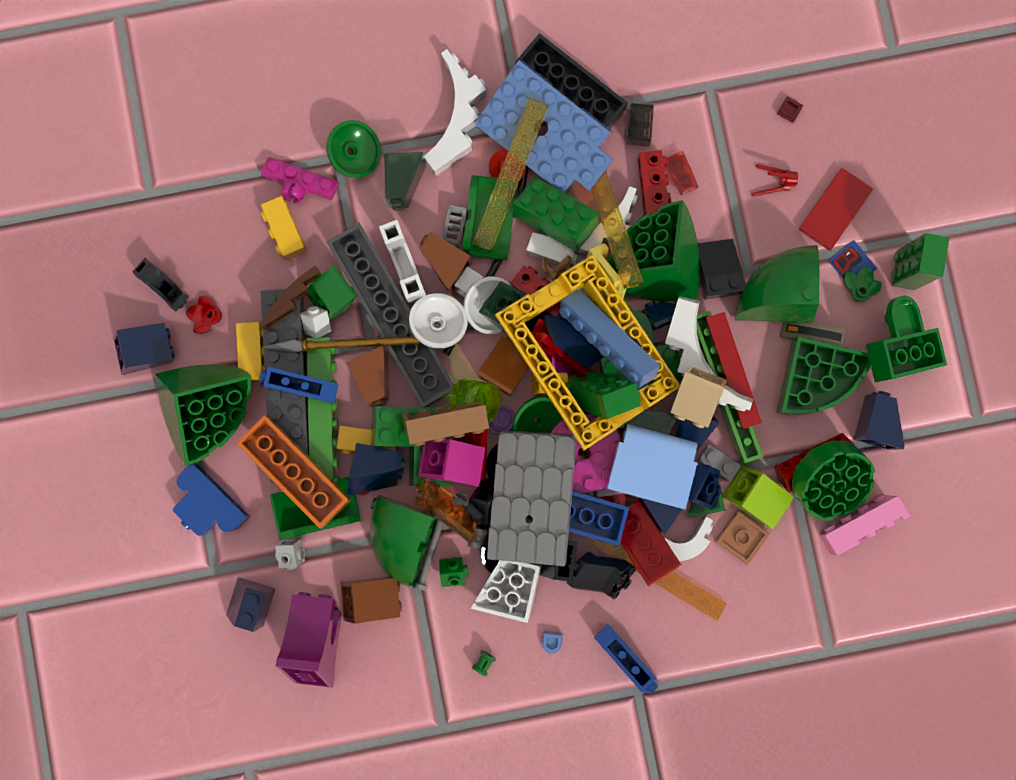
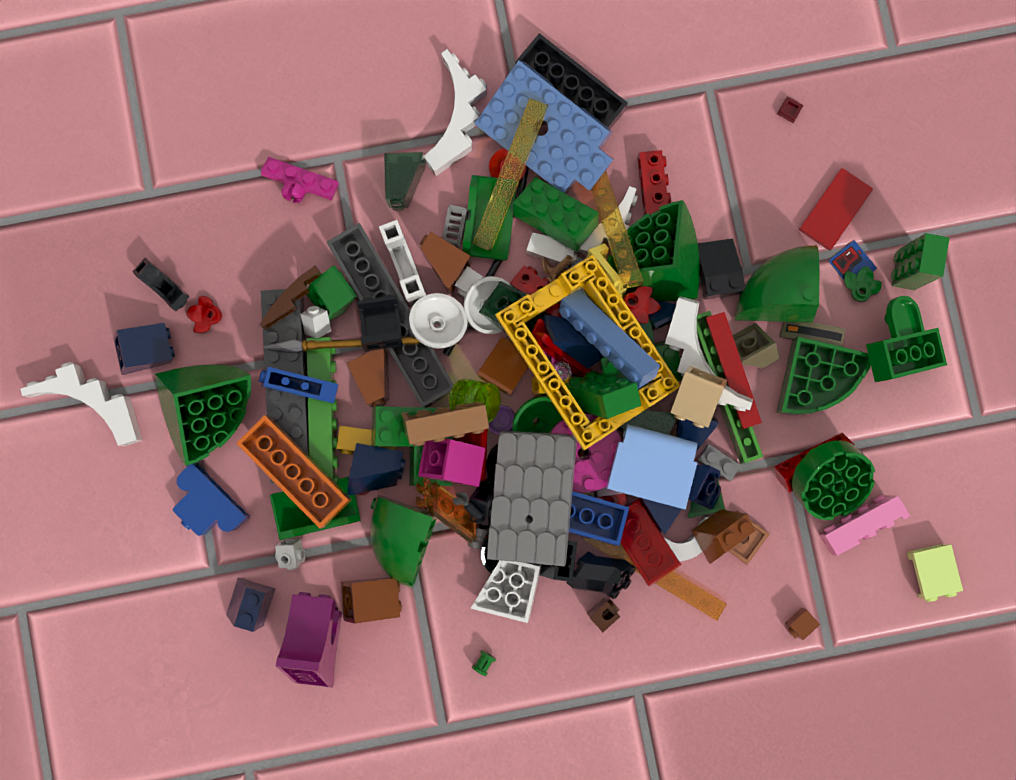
yellow brick [236,322,265,382] -> none
yellow brick [260,196,307,260] -> none
green dish [326,120,381,178] -> none
light grey bar [413,506,447,591] -> none
green brick [439,557,468,587] -> none
medium blue tile [542,632,563,653] -> none
blue slope [594,624,659,694] -> none
clear smoke brick [624,103,654,146] -> none
clear red slope [666,151,698,195] -> none
lime slope [722,465,794,530] -> none
red plant [751,164,798,196] -> none
dark blue slope [853,391,905,450] -> none
none -> white arch [20,362,143,446]
none -> black panel [357,295,403,351]
none -> clear tile [553,361,571,381]
none -> reddish brown brick [587,598,620,633]
none -> red plate [623,286,661,324]
none -> dark orange slope [692,509,755,564]
none -> dark tan slope [733,323,780,368]
none -> dark orange brick [785,608,820,640]
none -> yellowish green panel [907,544,963,602]

